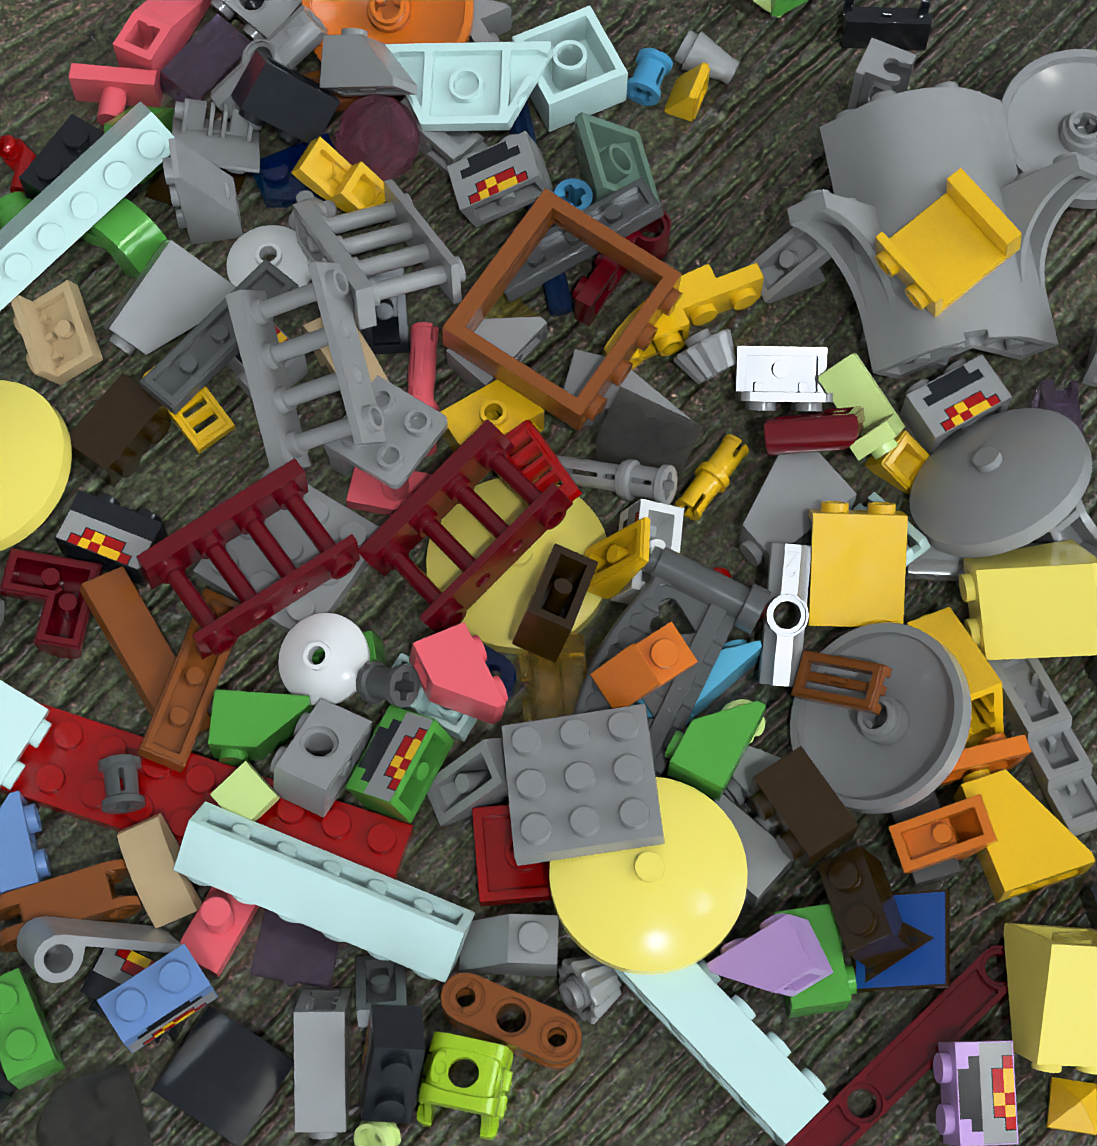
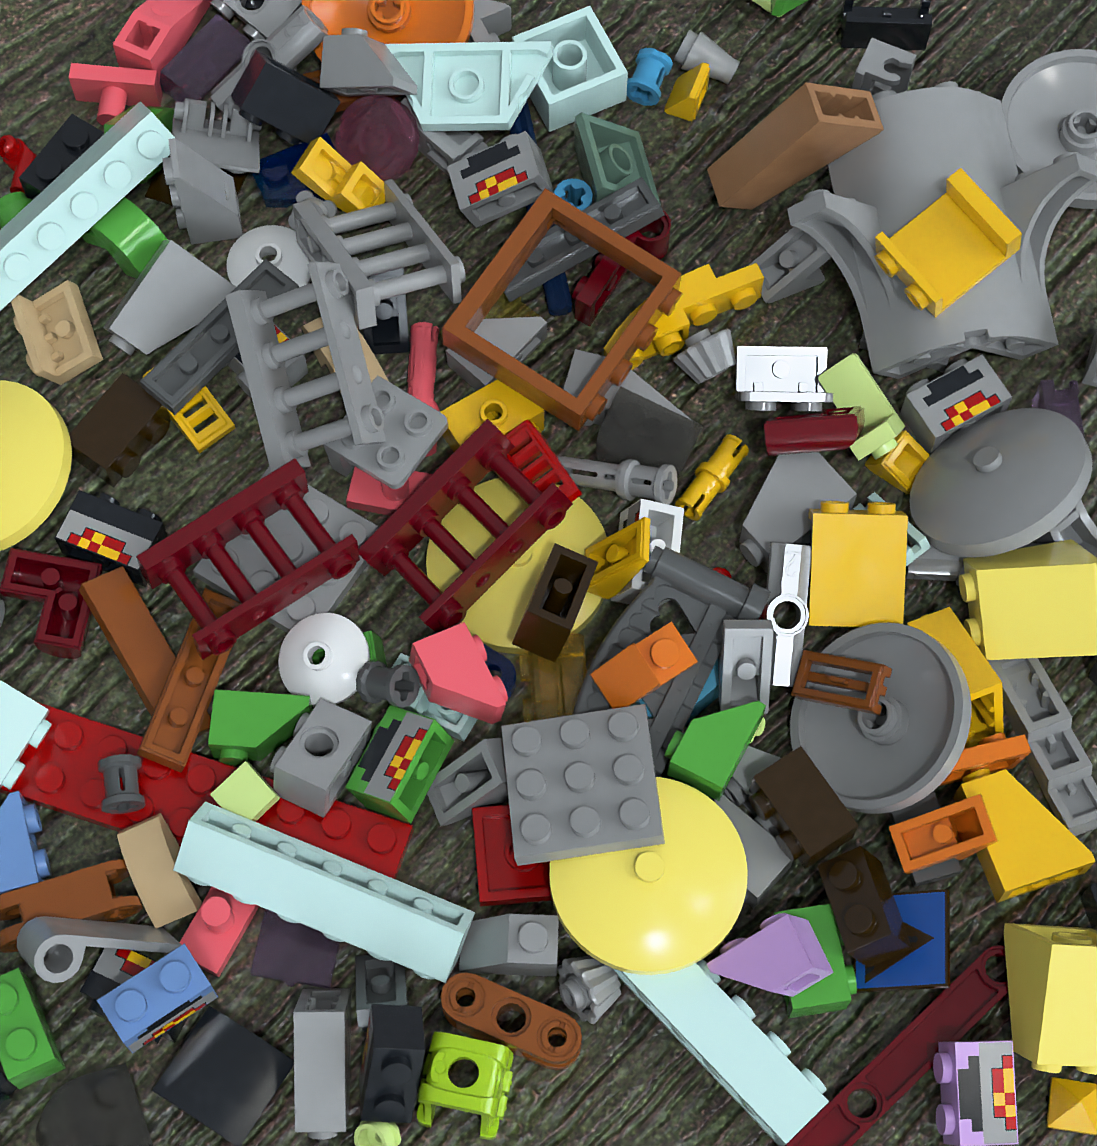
none -> medium nougat slope [707,82,884,210]
none -> light grey slope [718,620,774,714]

